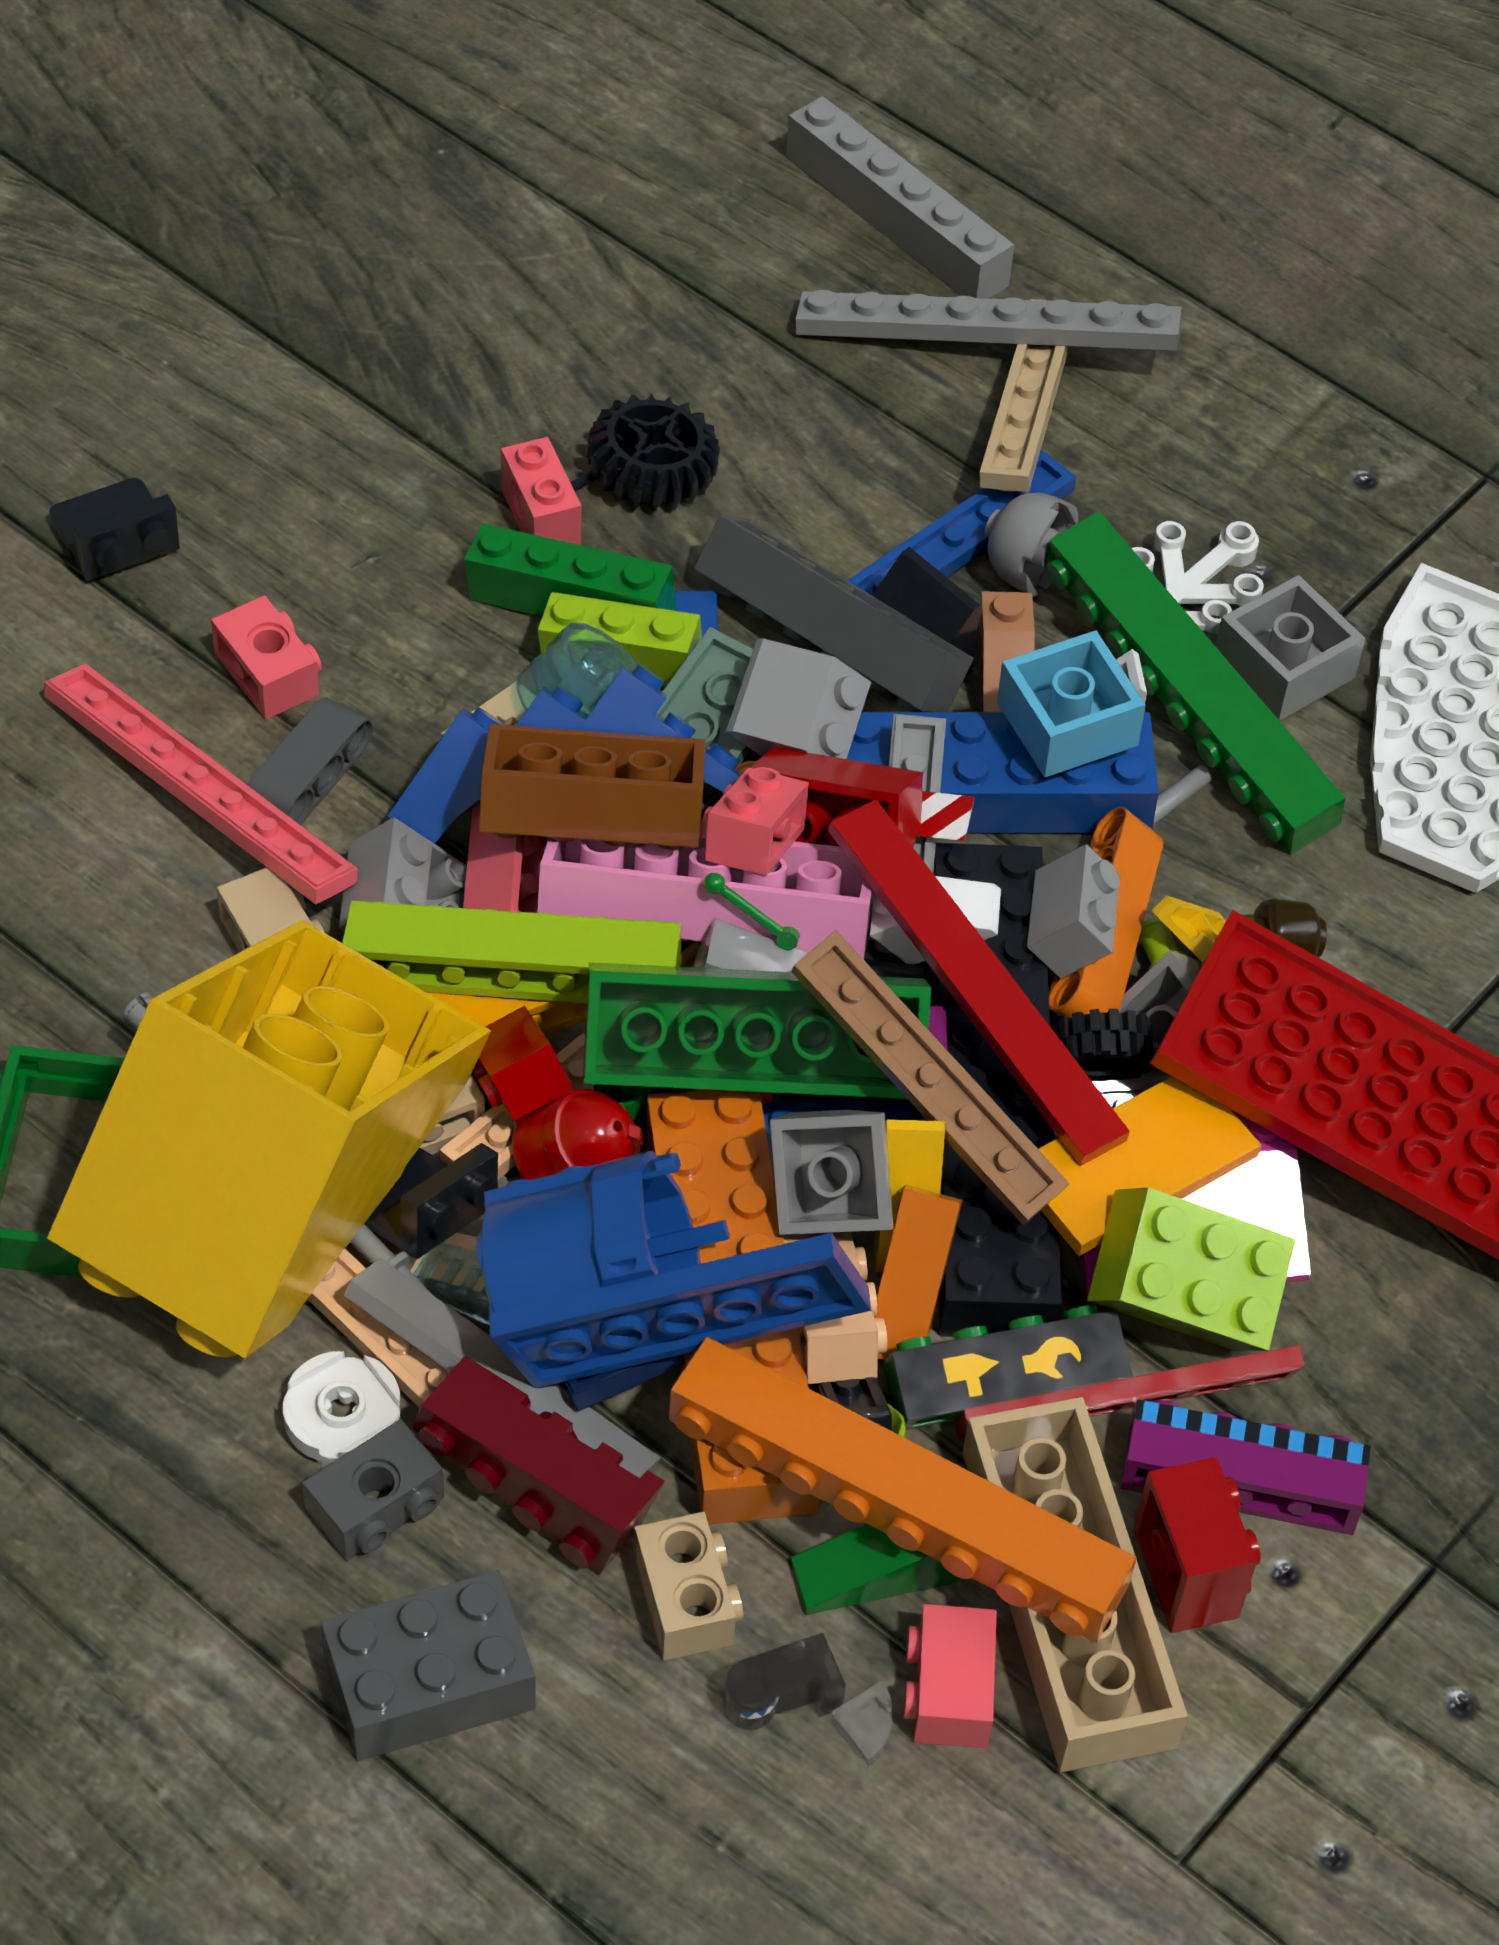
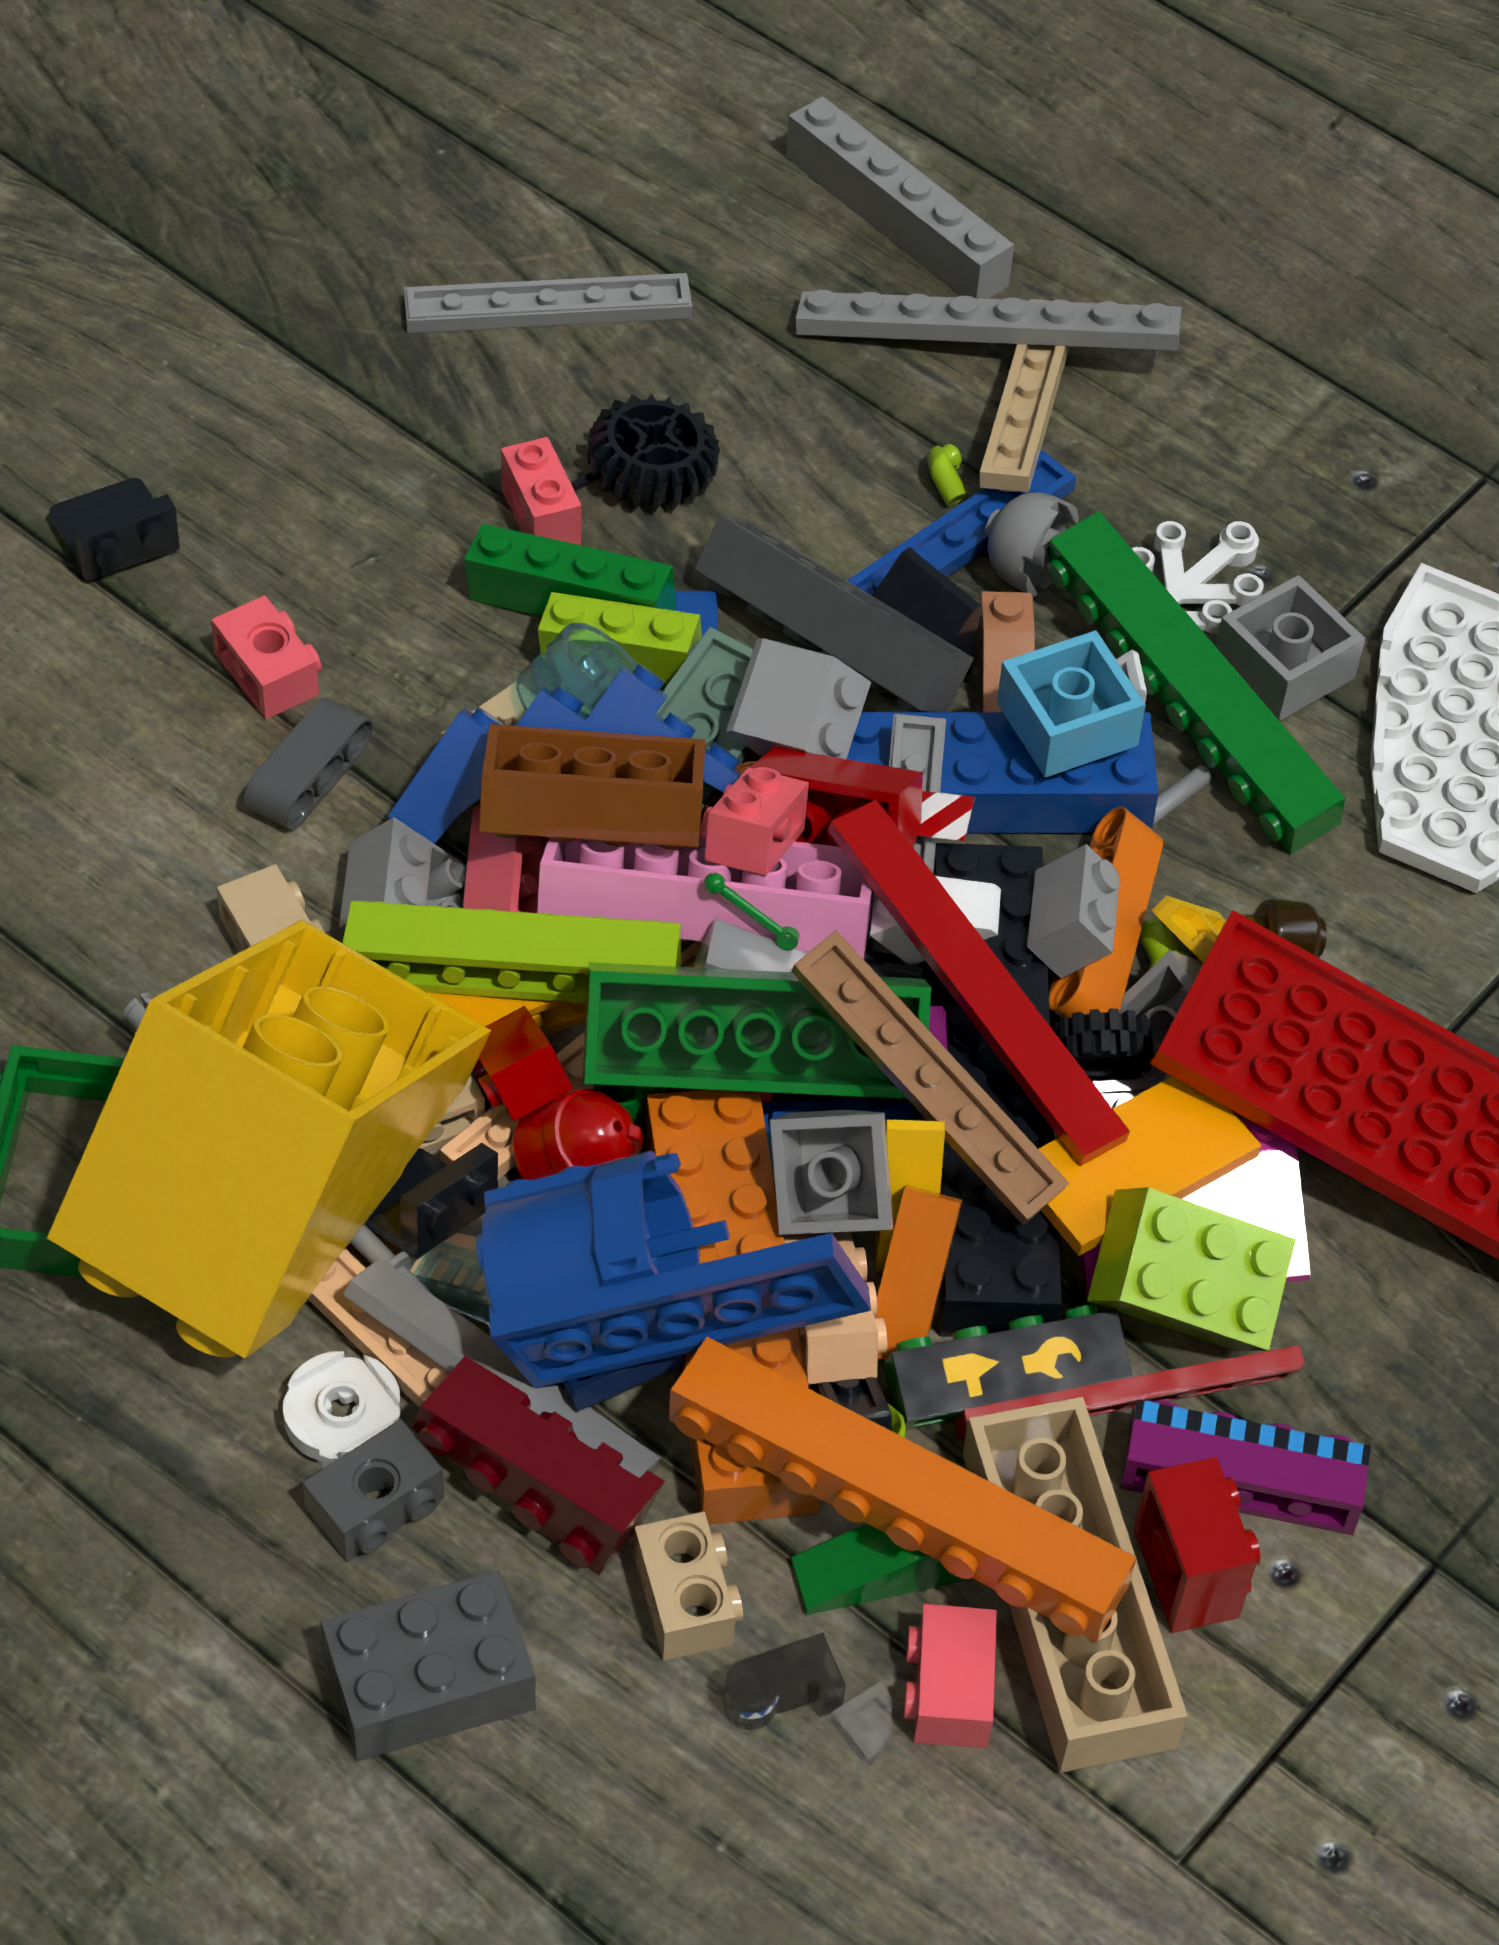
coral tile [44,663,358,905] -> none
none -> light grey tile [404,273,692,333]
none -> lime arm [927,444,969,507]

